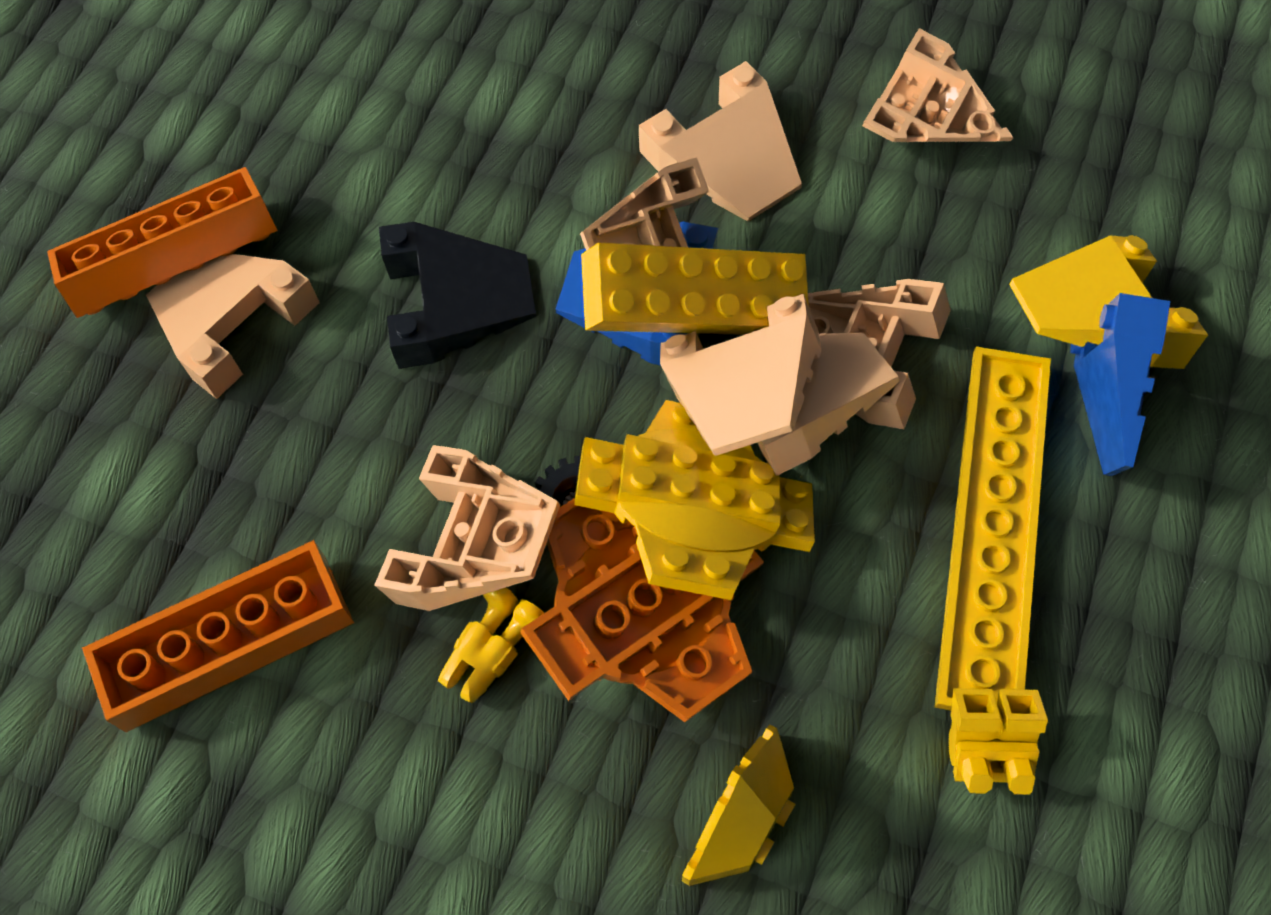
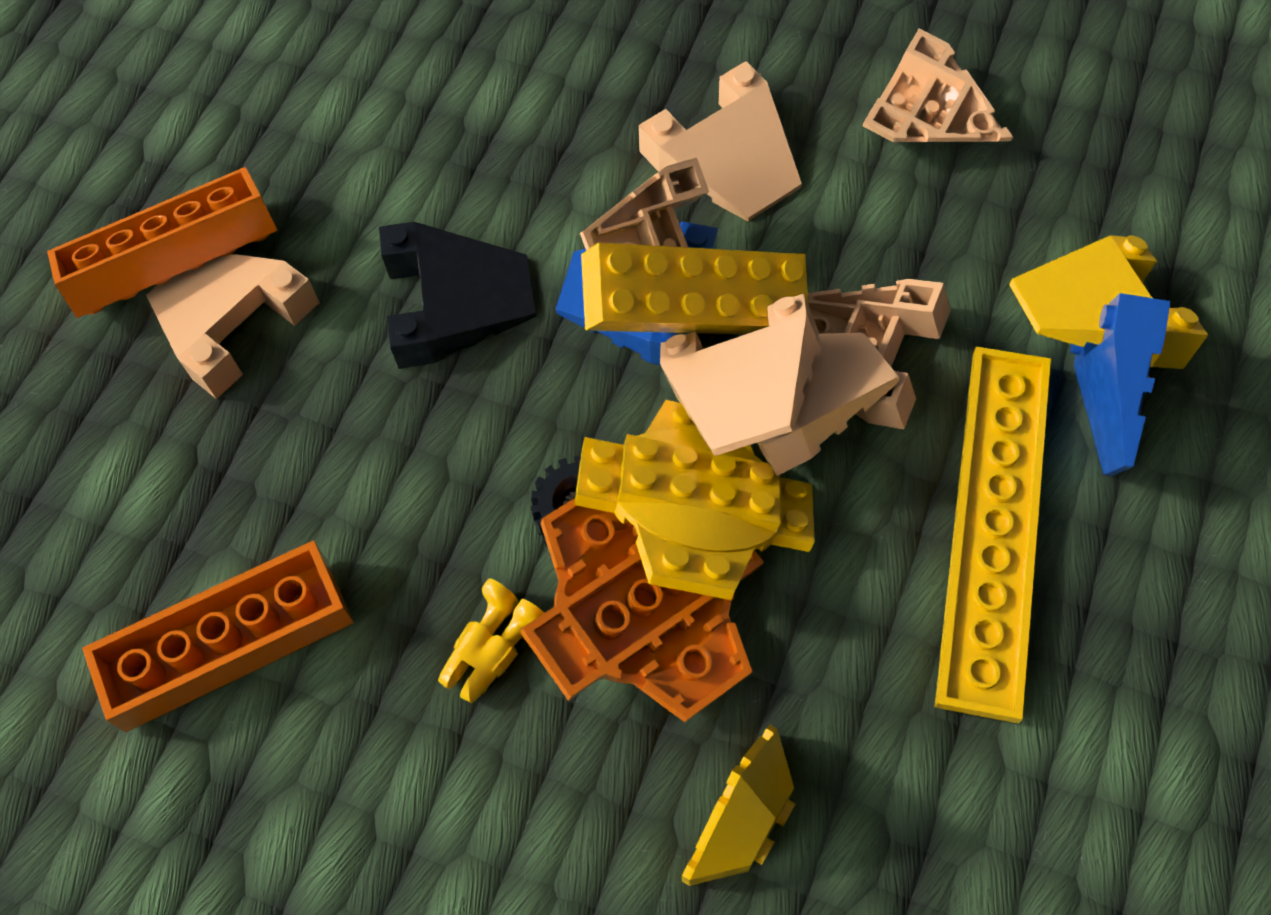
light nougat wedge [375,445,560,611] -> none
yellow hips [949,688,1048,795] -> none

